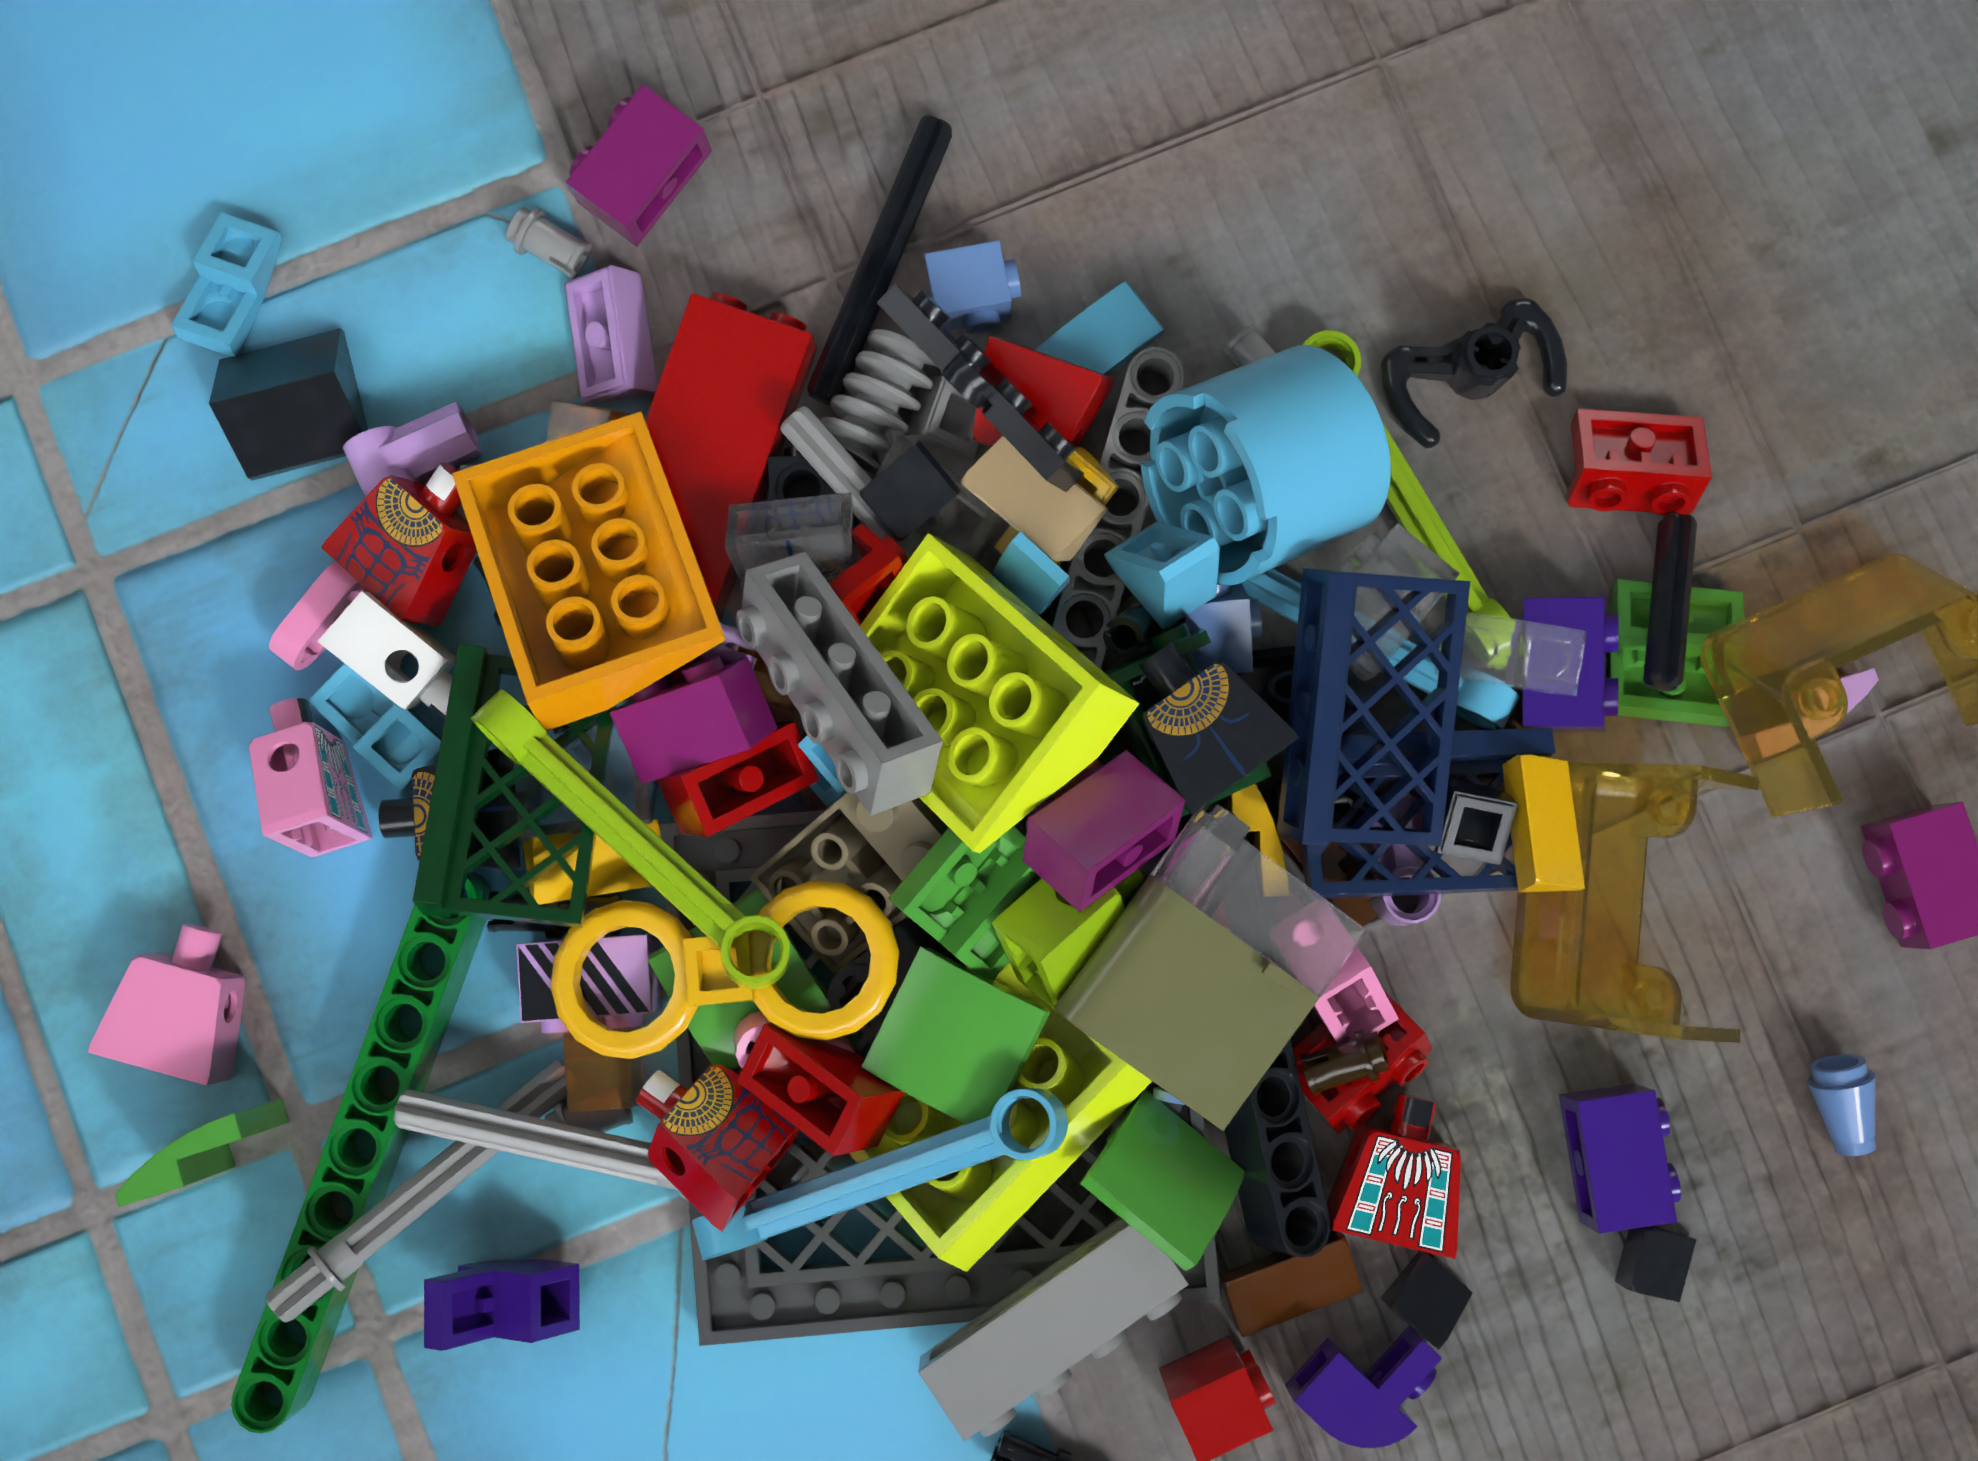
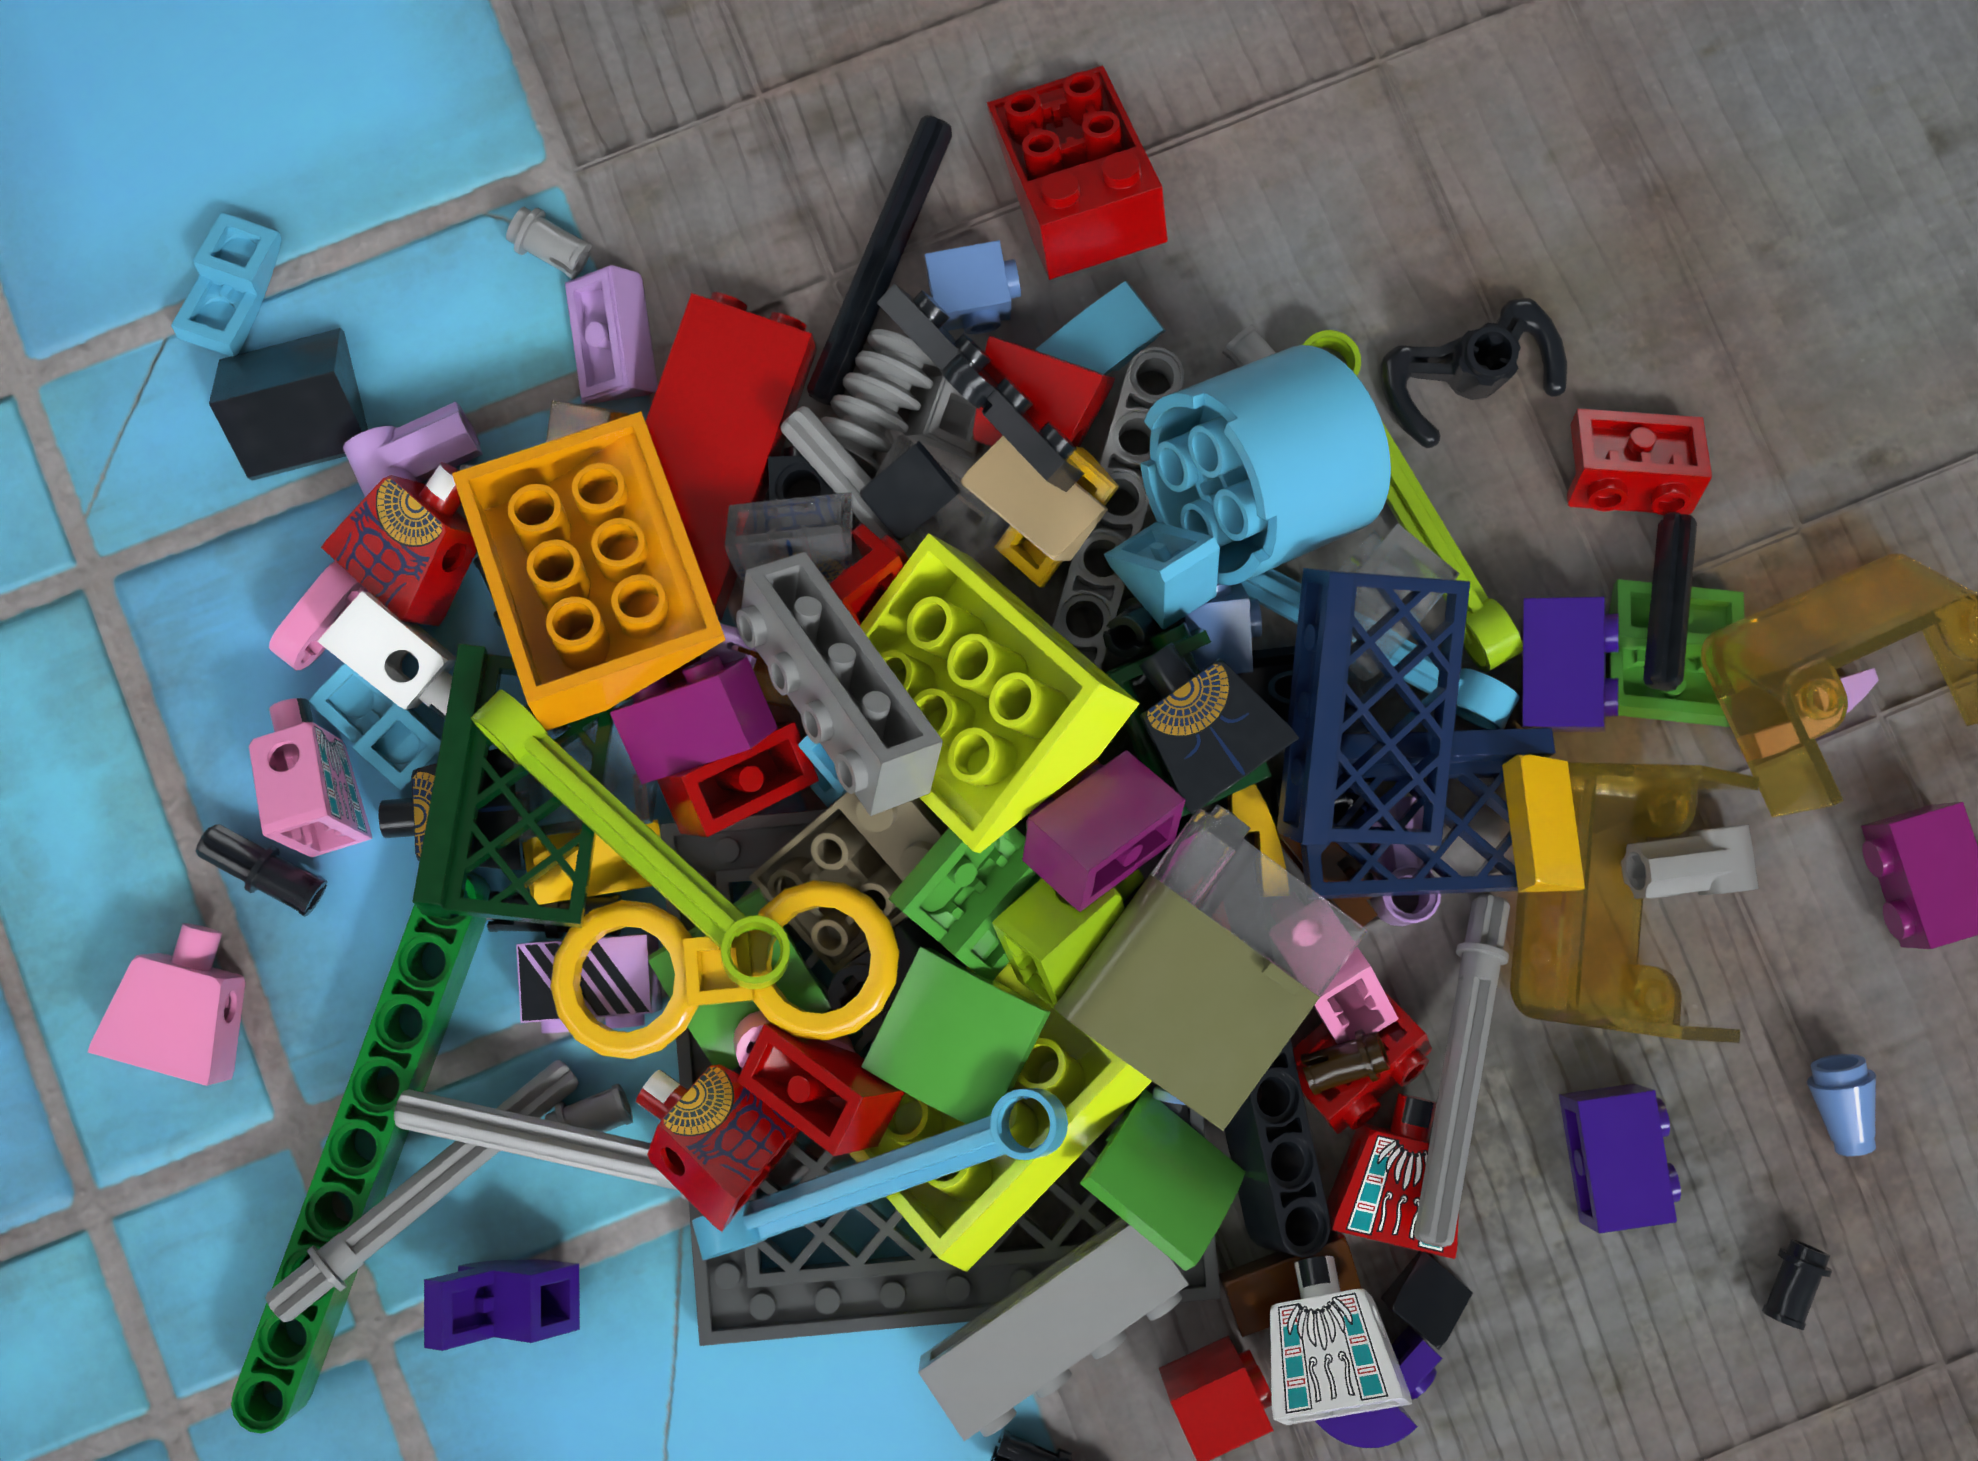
bright green slope [115,1098,290,1207] -> none
clear orange panel [563,1026,644,1112] -> none
magenta brick [566,84,712,247] -> none
medium azure slope [992,531,1070,619] -> none
clear slope [1435,613,1587,697] -> none
black slope [1435,779,1518,865] -> none
black slope [1615,1226,1697,1302] -> none
none -> black axle [195,824,327,917]
none -> red slope [987,65,1168,280]
none -> torso [1270,1256,1412,1425]
none -> light grey axle [1414,894,1510,1247]
none -> light grey piece [1621,824,1759,899]
none -> black pin [1762,1239,1832,1330]

